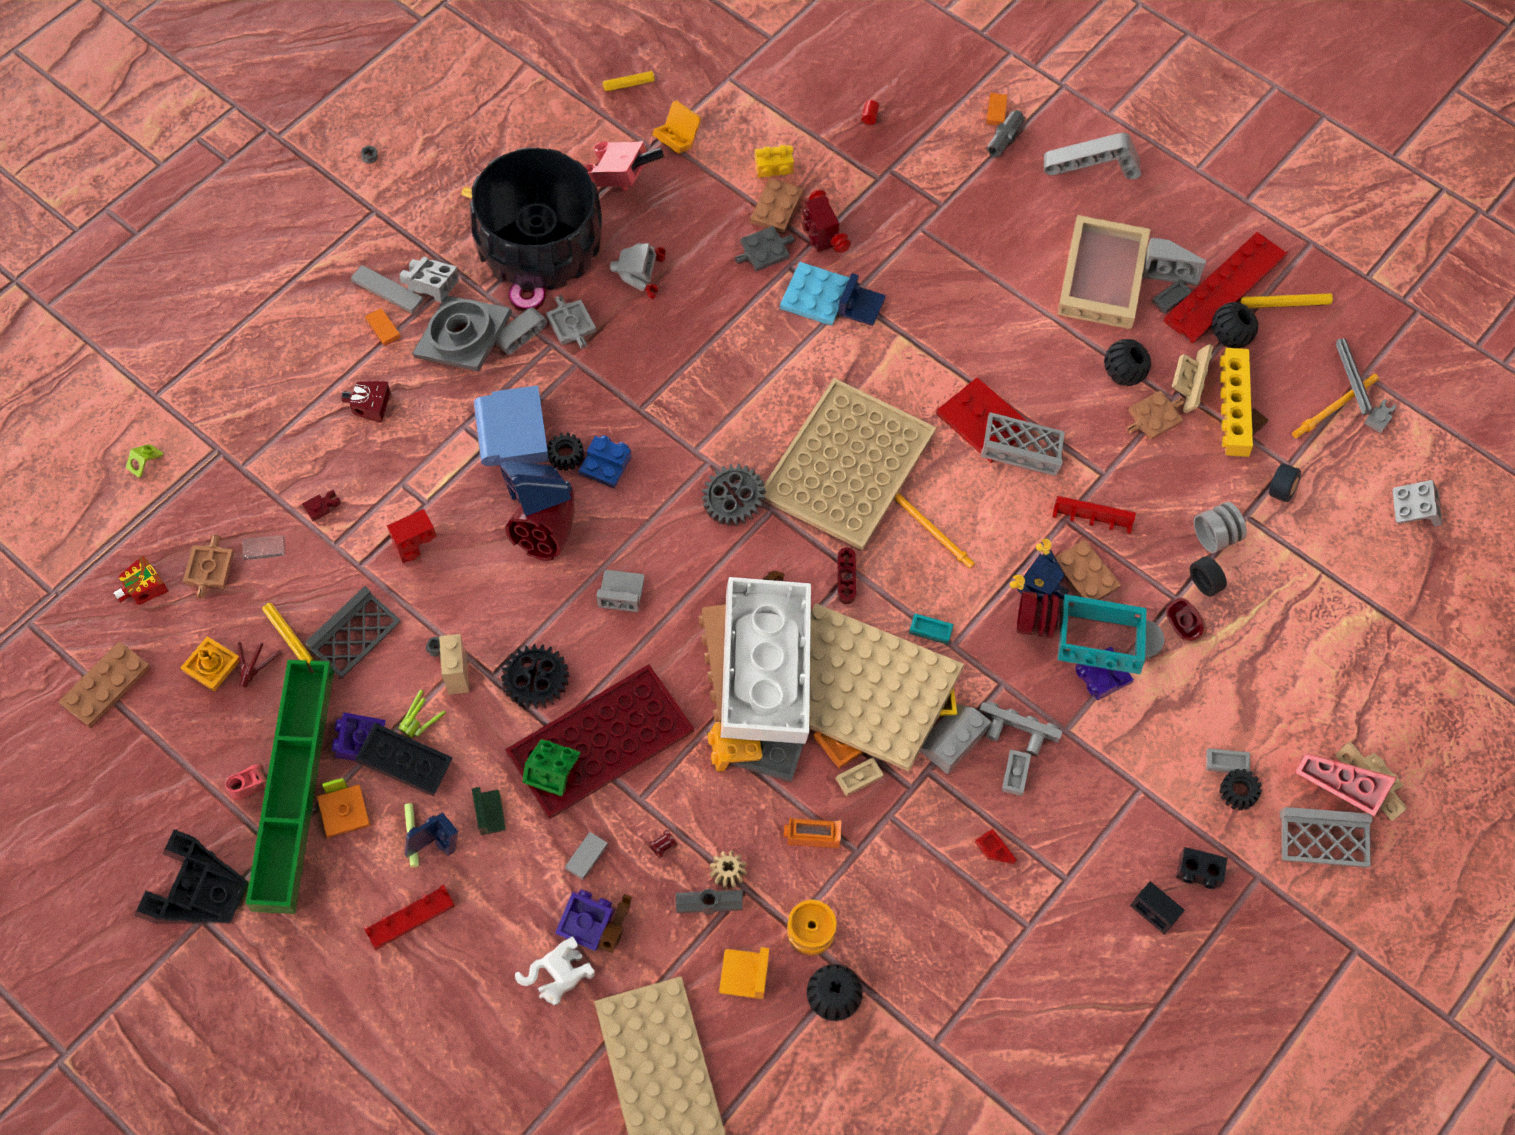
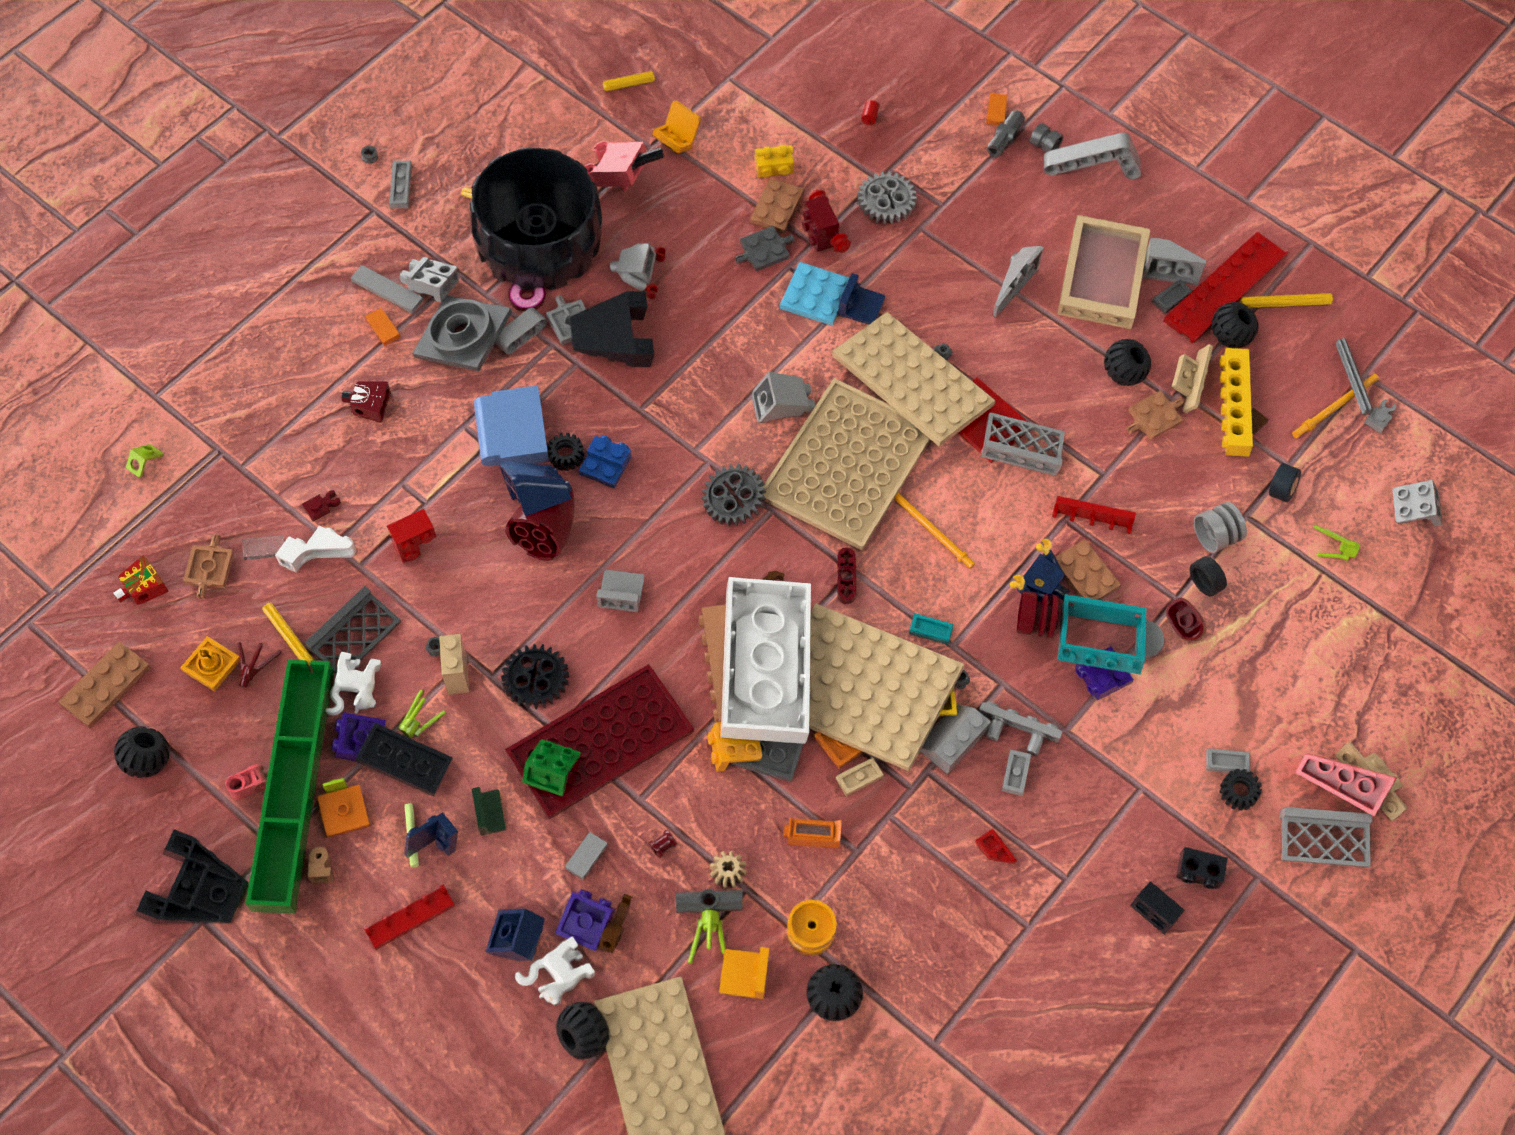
none -> black wheel [114,726,170,778]
none -> white arch [275,526,357,573]
none -> medium nougat leg [308,847,334,884]
none -> white animal [325,652,381,716]
none -> light grey tile [389,161,412,208]
none -> dark blue slope [485,908,545,961]
none -> black wheel [556,1002,610,1059]
none -> black wedge [569,291,654,367]
none -> lime plant [688,910,726,964]
none -> light grey hips [752,372,815,423]
none -> tan plate [832,312,995,447]
none -> light grey gear [857,172,917,224]
none -> dark grey plate [934,344,952,360]
none -> dark grey plate [954,670,970,689]
none -> light grey wedge [993,246,1044,318]
none -> dark grey wheel [1030,122,1064,152]
none -> lime plant [1314,525,1360,561]

